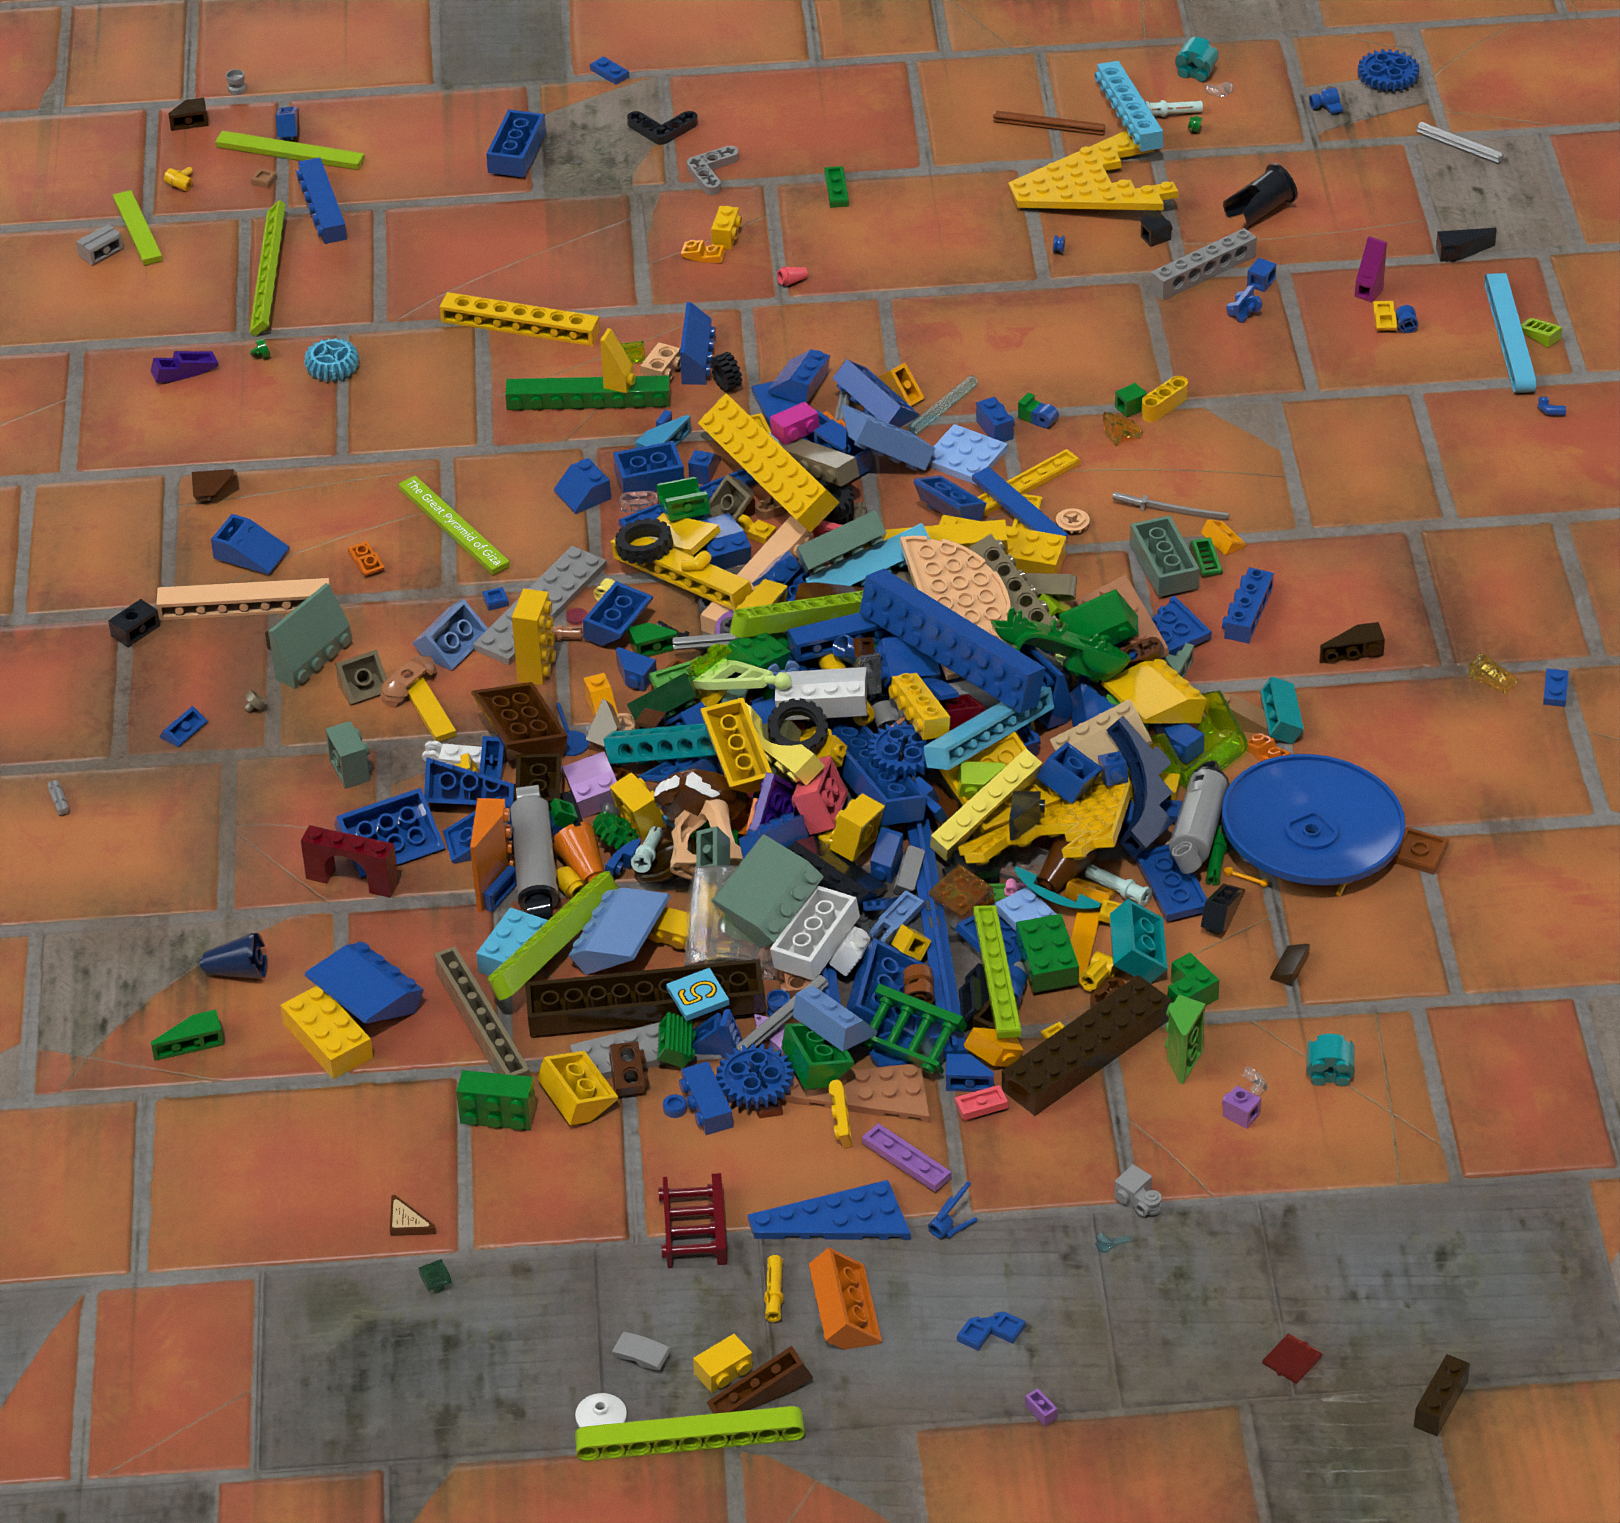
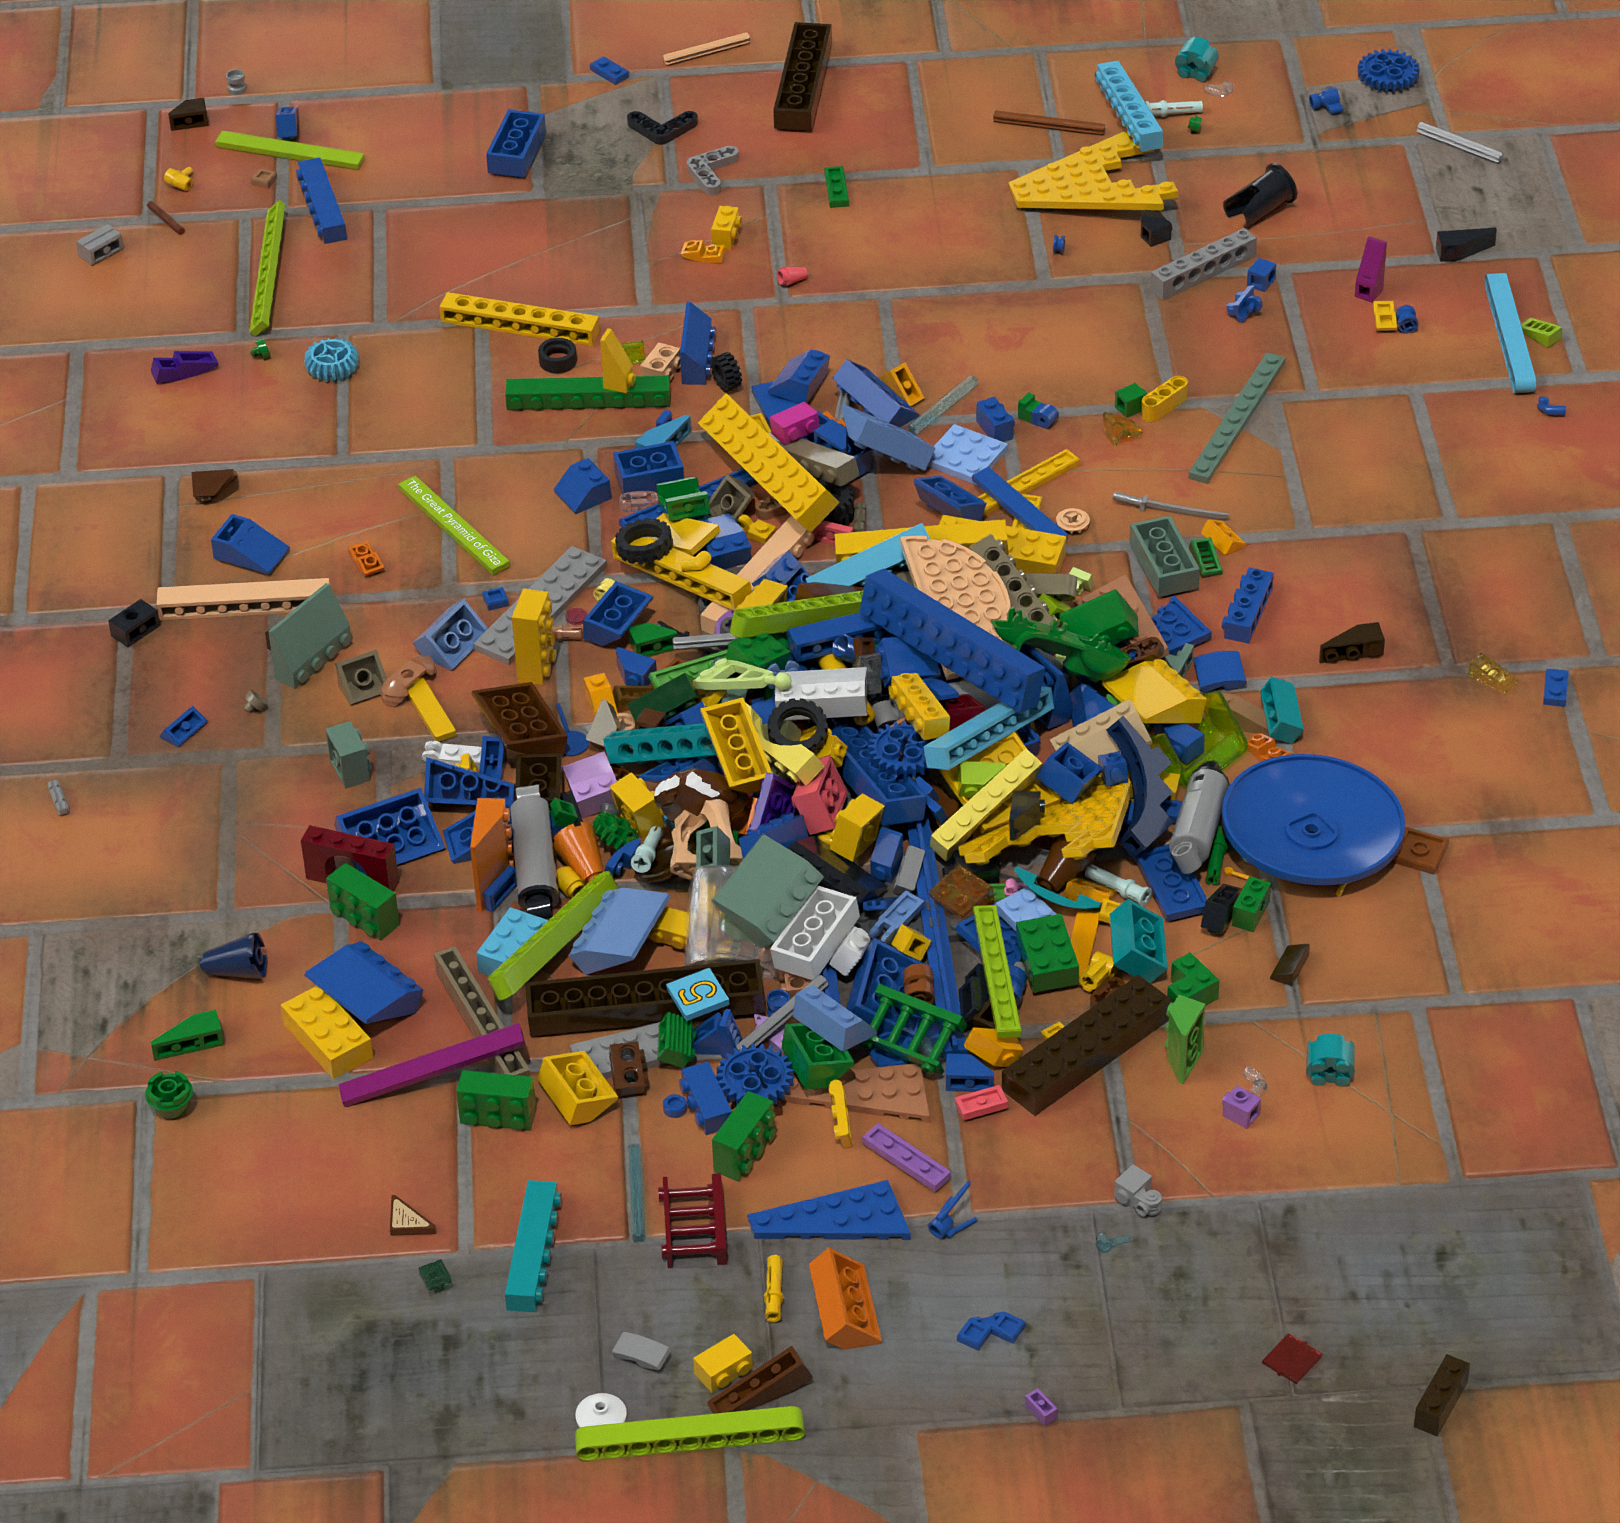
lime tile [113,190,163,265] -> none
clear neon green plate [686,643,732,677] -> none
blue slope [688,450,721,485] -> none
sand green brick [796,510,886,575] -> none
none -> green cone [145,1071,193,1118]
none -> copper bar [147,201,185,235]
none -> green brick [326,863,400,941]
none -> magenta tile [338,1023,526,1107]
none -> teal brick [505,1180,562,1312]
none -> black tyre [538,337,577,373]
none -> pearl gold slope [613,685,654,711]
none -> clear light blue axle [628,1143,645,1242]
none -> light nougat axle [663,32,750,65]
none -> green brick [712,1091,776,1182]
none -> dark brown brick [773,22,832,131]
none -> yellowish green tile [1069,567,1095,596]
none -> sand green plate [1188,352,1286,484]
none -> blue slope [1193,651,1247,693]
none -> green brick [1232,876,1271,933]

